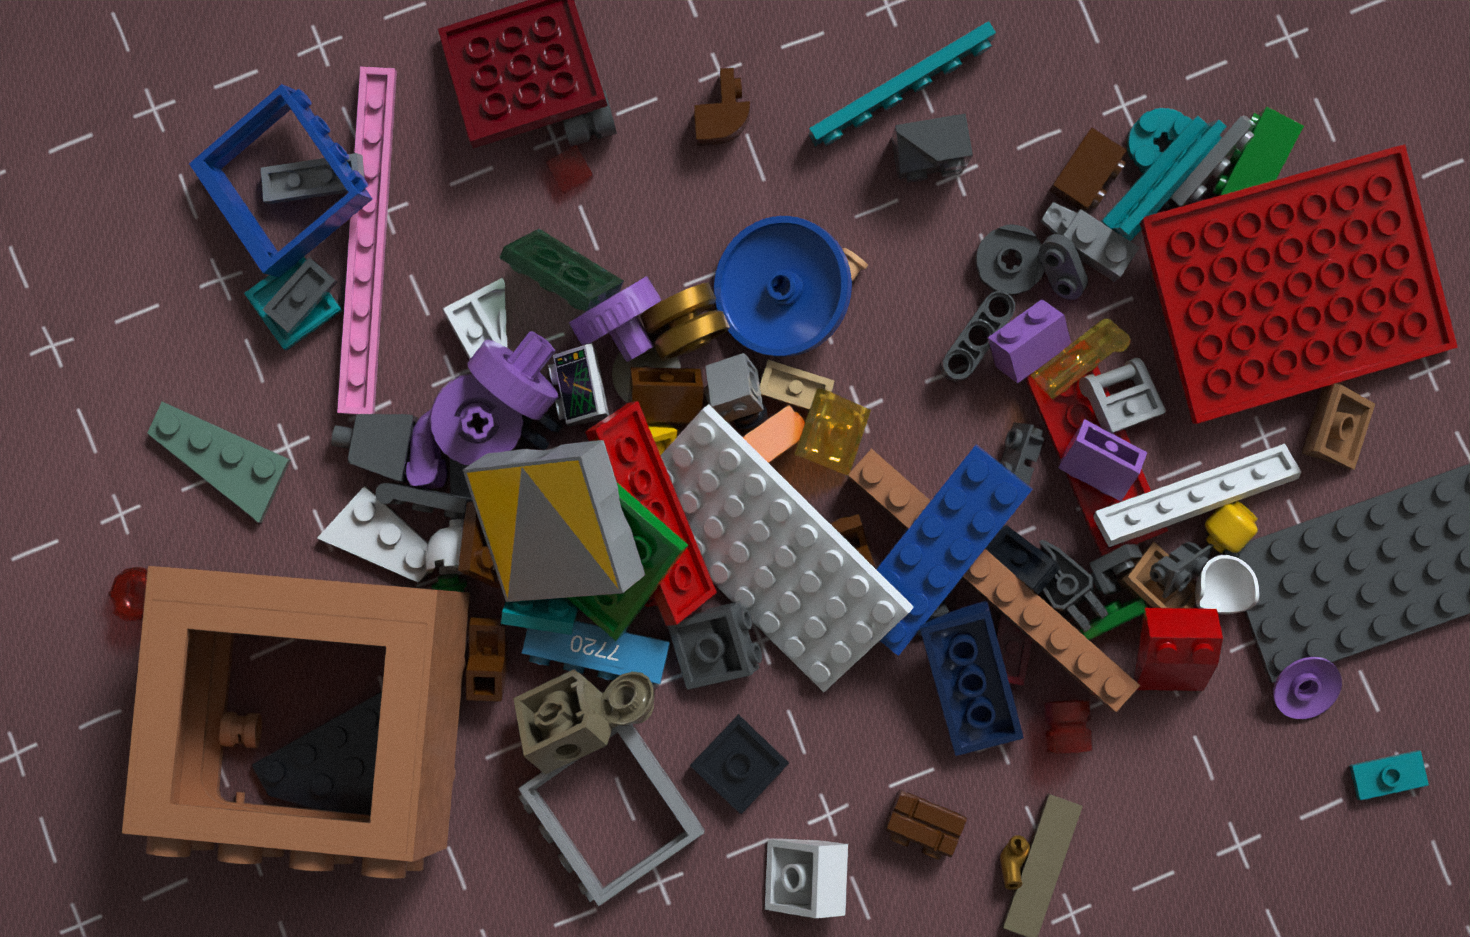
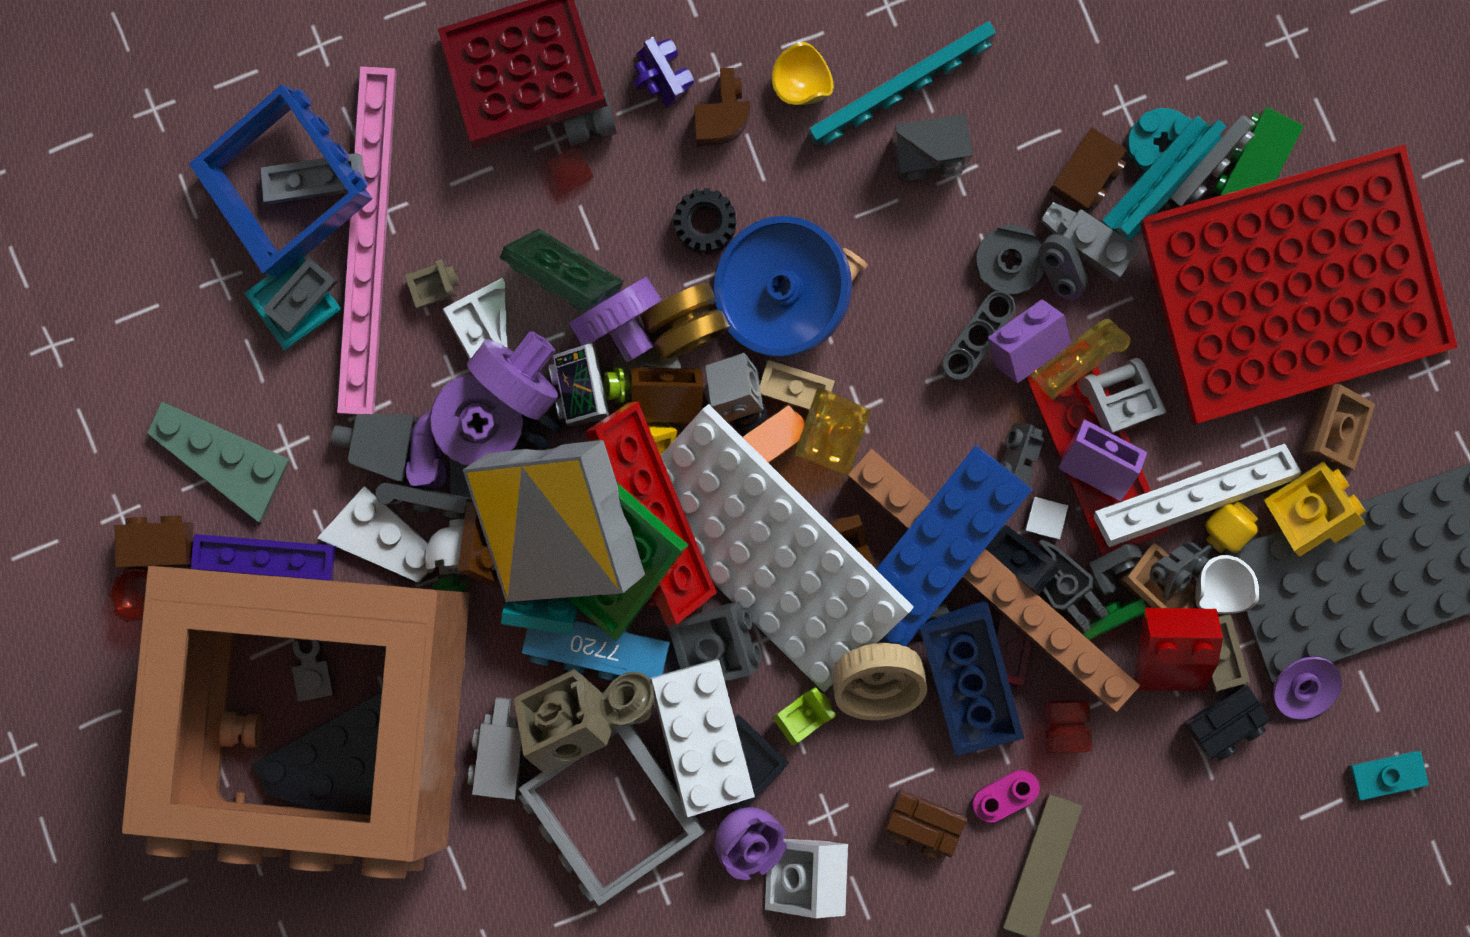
reddish brown brick [466,617,508,702] -> none
pearl gold arm [1000,835,1030,890] -> none
none -> reddish brown brick [114,516,193,568]
none -> dark purple plate [191,534,336,581]
none -> light grey plate [292,640,335,702]
none -> dark tan bracket [405,259,460,310]
none -> light grey hinge [468,697,523,800]
none -> lime plate [603,368,630,403]
none -> dark purple hips [632,37,694,108]
none -> white plate [649,659,755,817]
none -> black tyre [673,188,736,254]
none -> medium lavender cylinder [715,807,787,880]
none -> yellow helmet [772,42,834,105]
none -> lime bracket [772,687,836,746]
none -> tan piece [832,641,927,720]
none -> dark pink plate [972,770,1040,823]
none -> white tile [1024,497,1068,540]
none -> black brick [1183,684,1271,761]
none -> dark tan plate [1210,614,1250,692]
none -> yellow plate [1264,461,1366,557]

